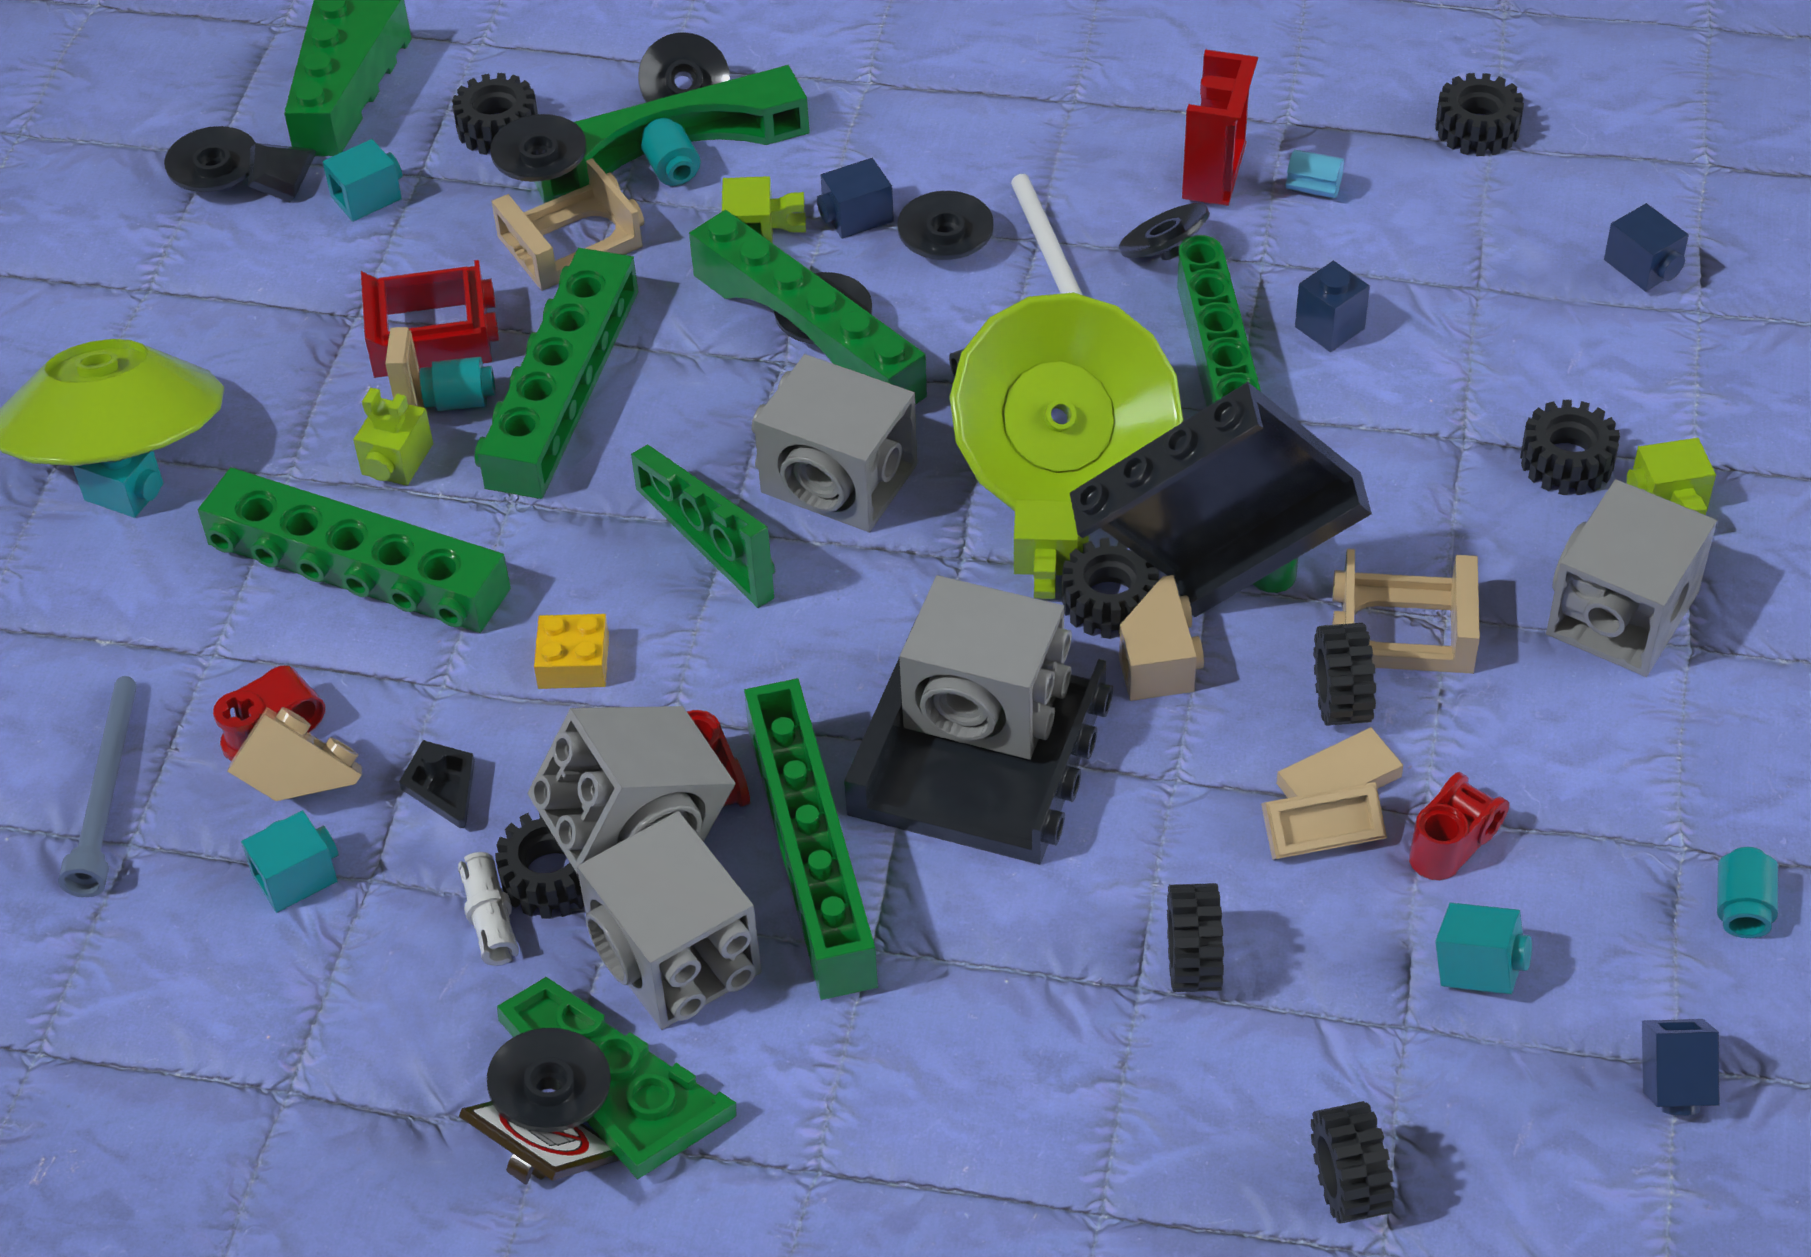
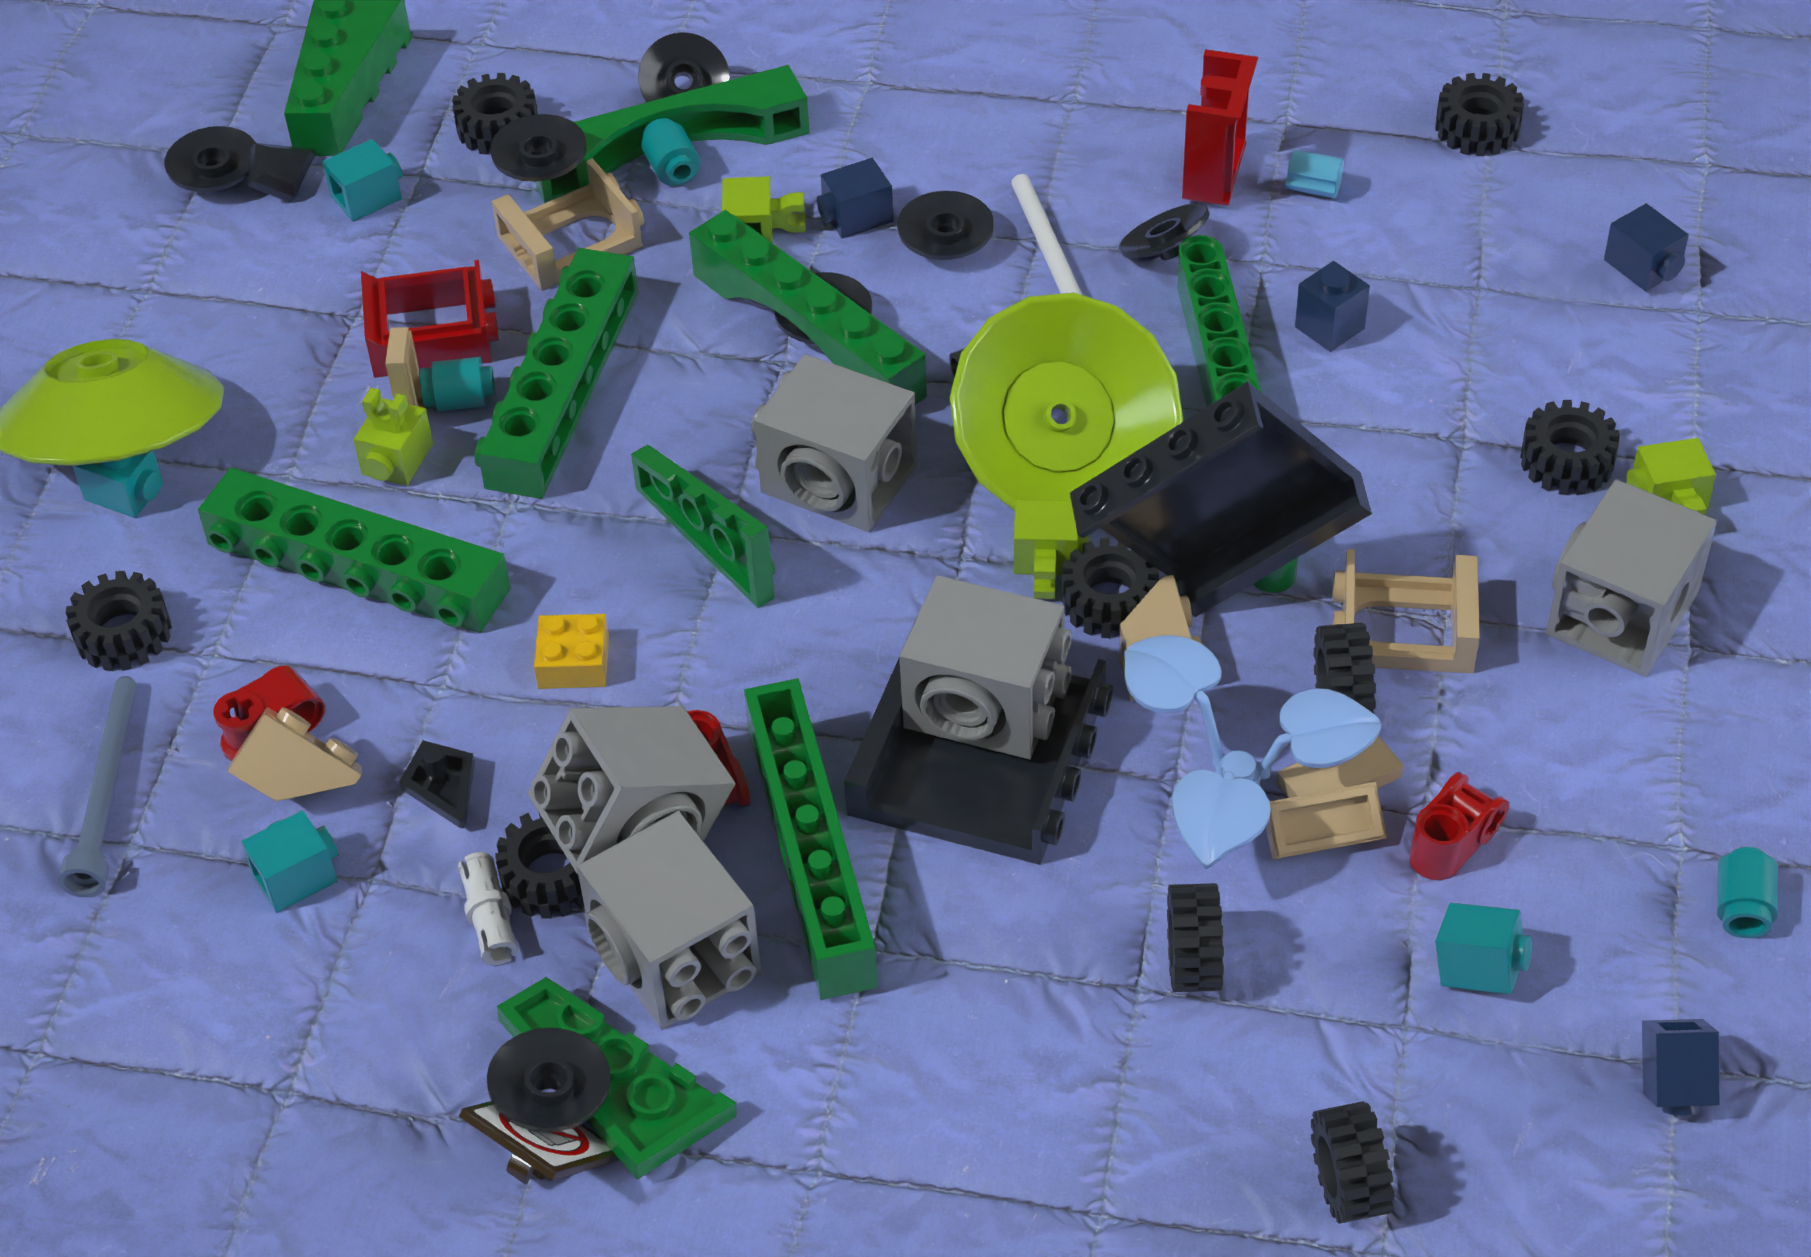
none -> black tyre [65,571,172,671]
none -> light blue plant [1124,635,1382,869]

